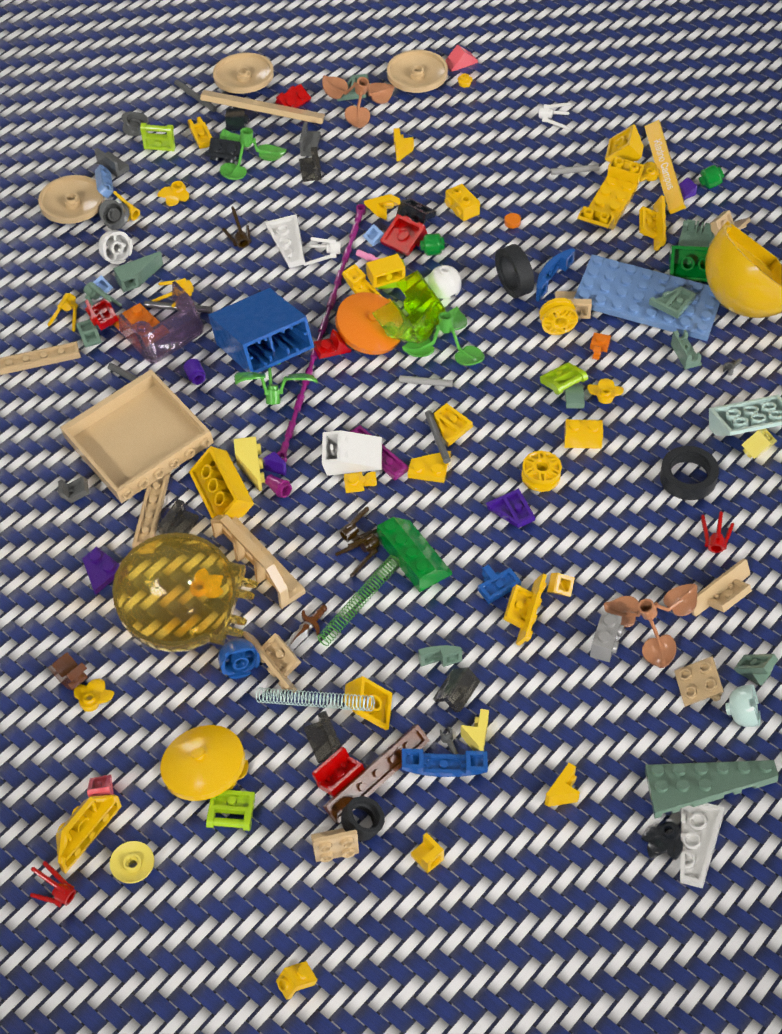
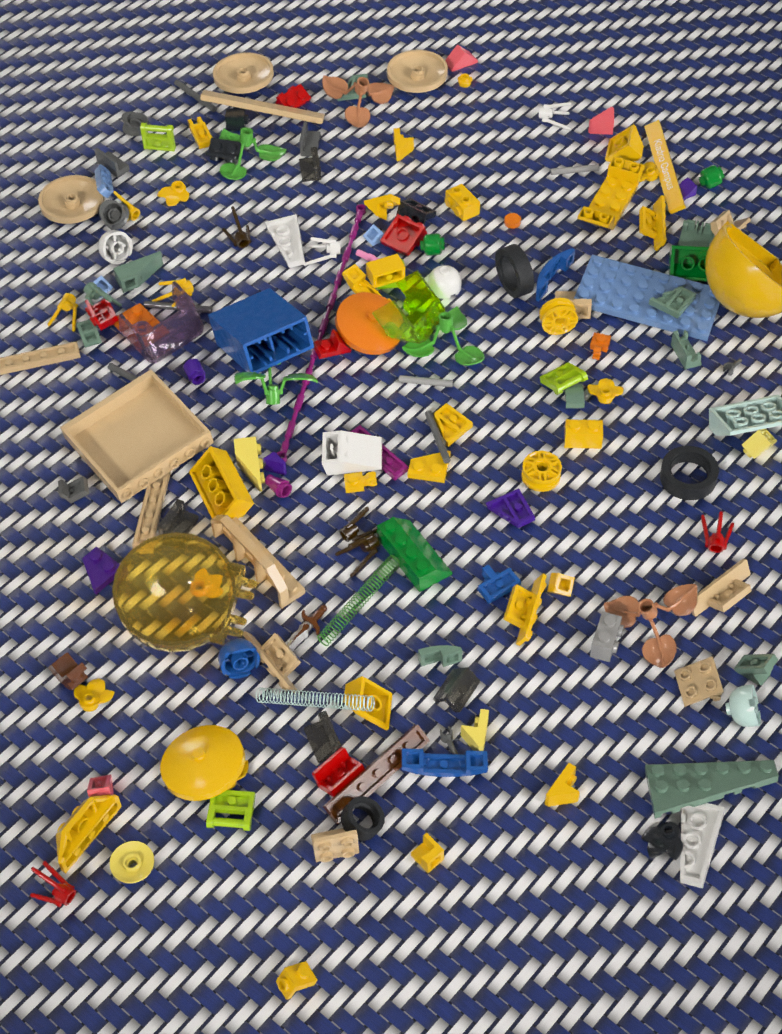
none -> coral slope [588,107,614,135]

